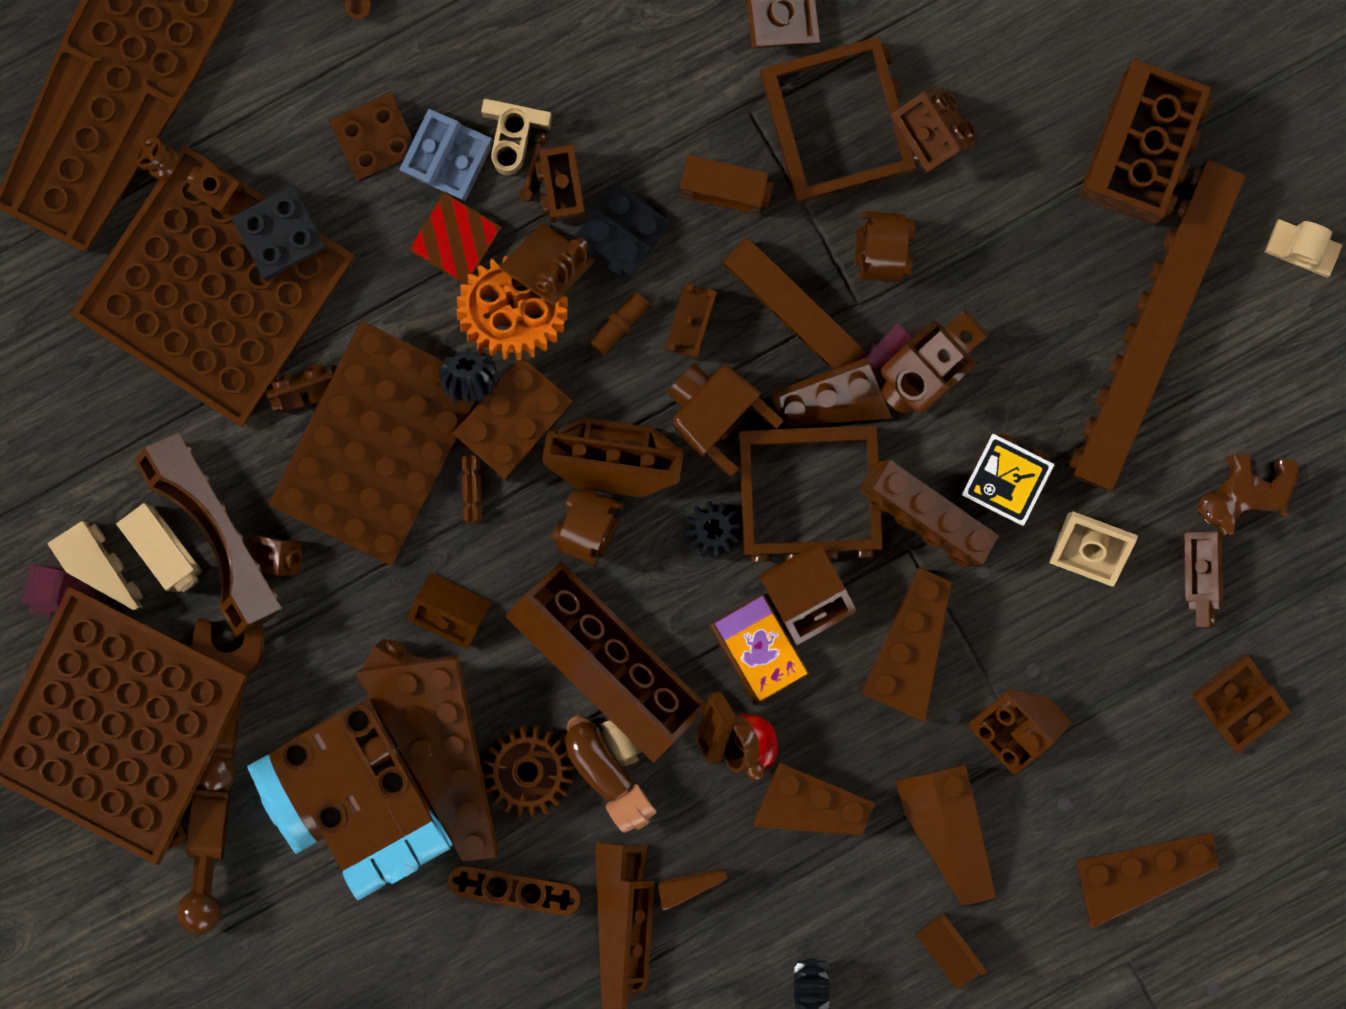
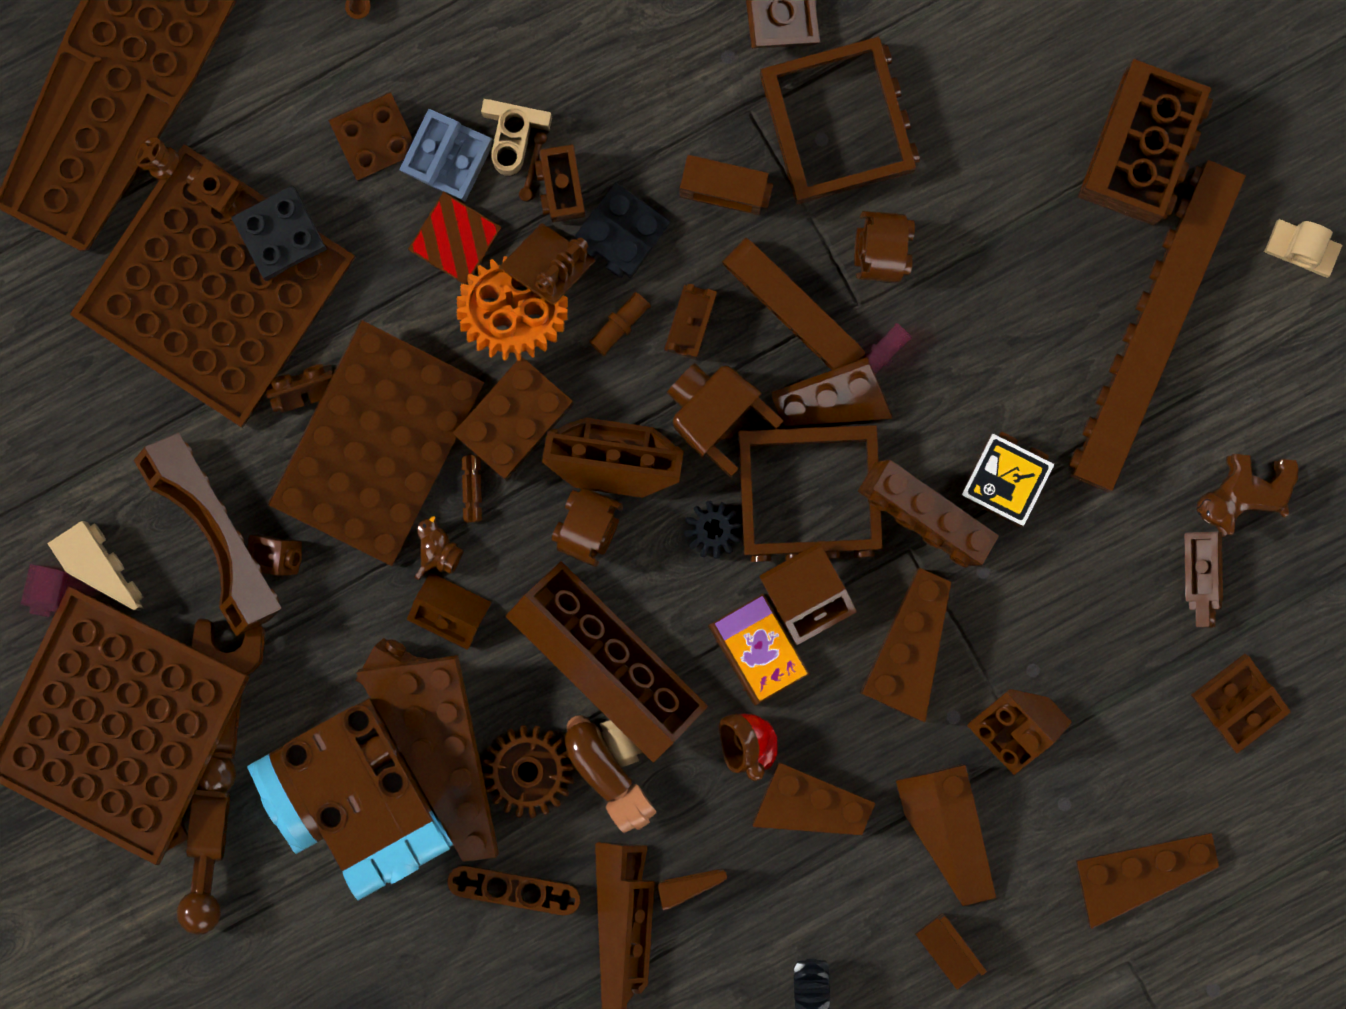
tan window [116,503,203,593] -> none
black gear [439,347,498,406] -> none
reddish brown tile [694,692,736,765] -> none
reddish brown piece [880,309,989,414] -> none
reddish brown bracket [891,87,978,172] -> none
tan slope [1050,511,1138,587] -> none
none -> reddish brown animal [414,516,464,580]

